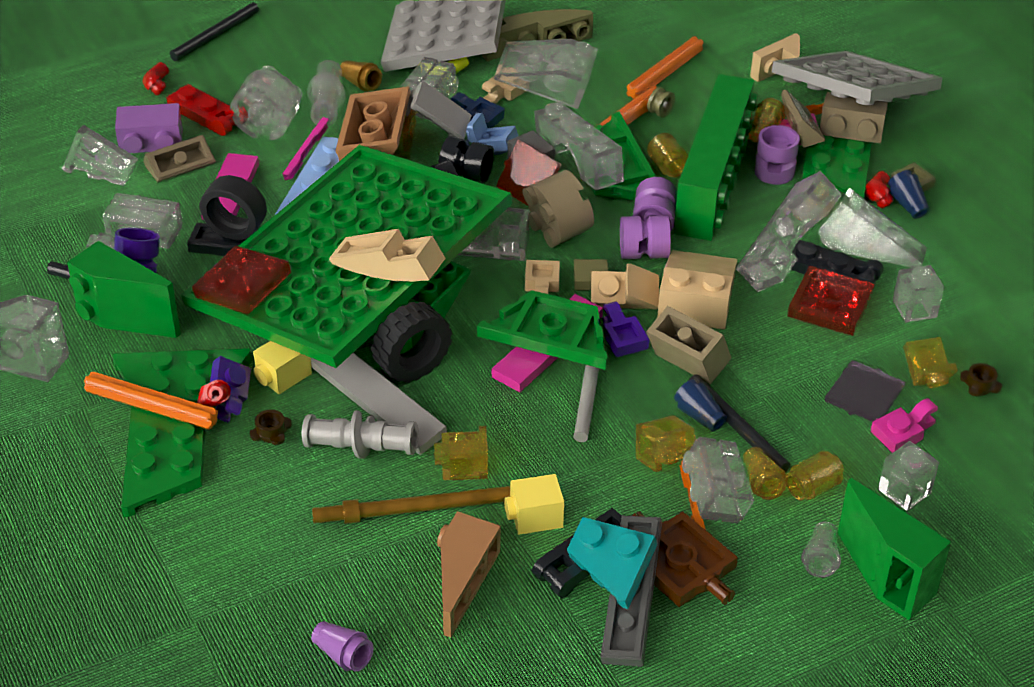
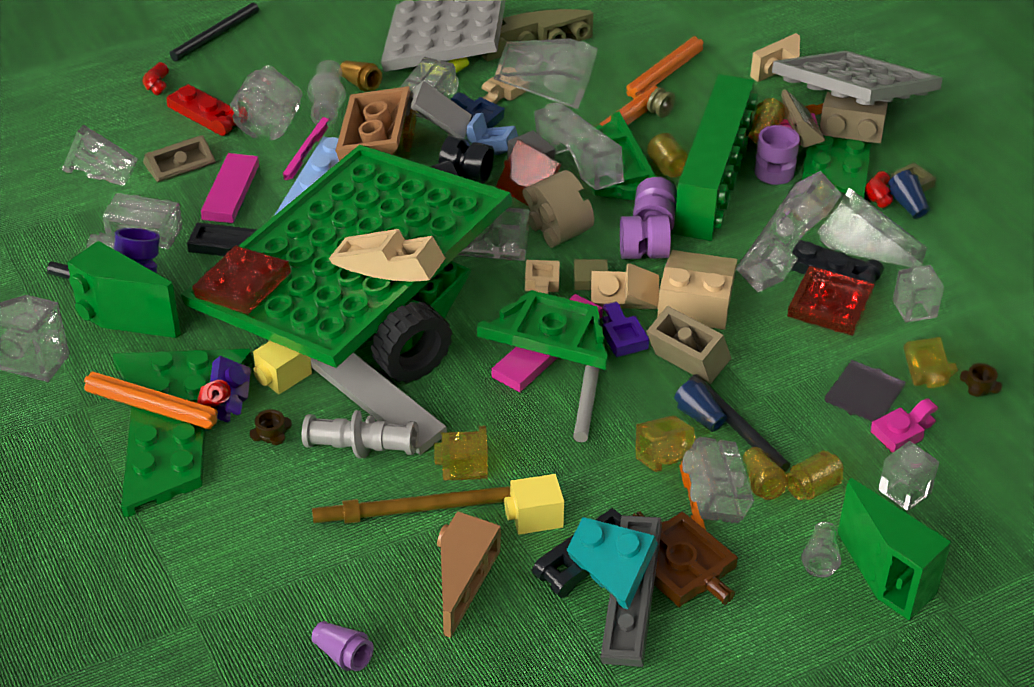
medium lavender brick [115,103,183,154] -> none
black tyre [199,175,267,240] -> none

